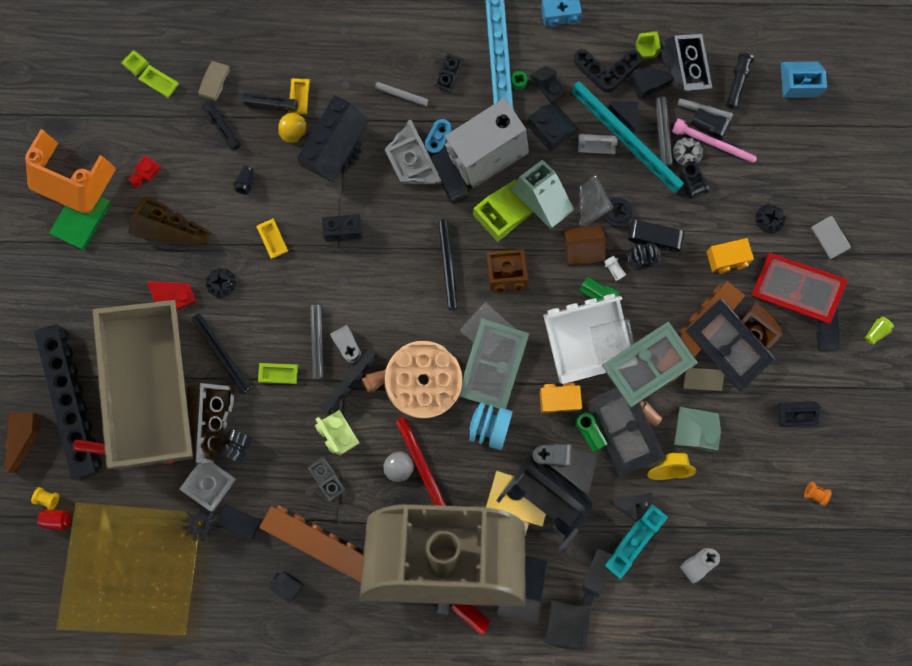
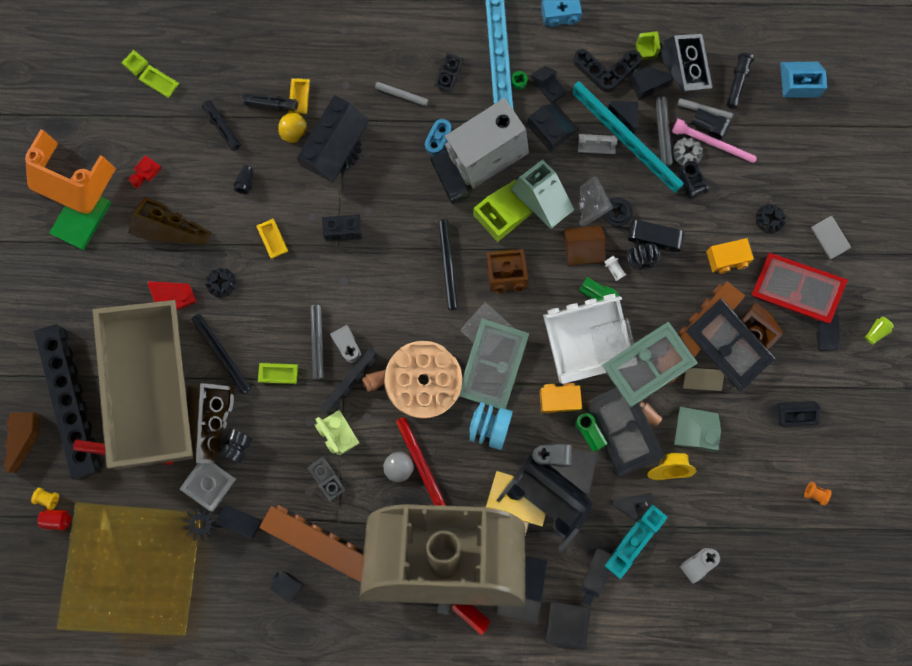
dark tan slope [198,61,230,101] -> none
light grey wing [385,120,442,184] -> none

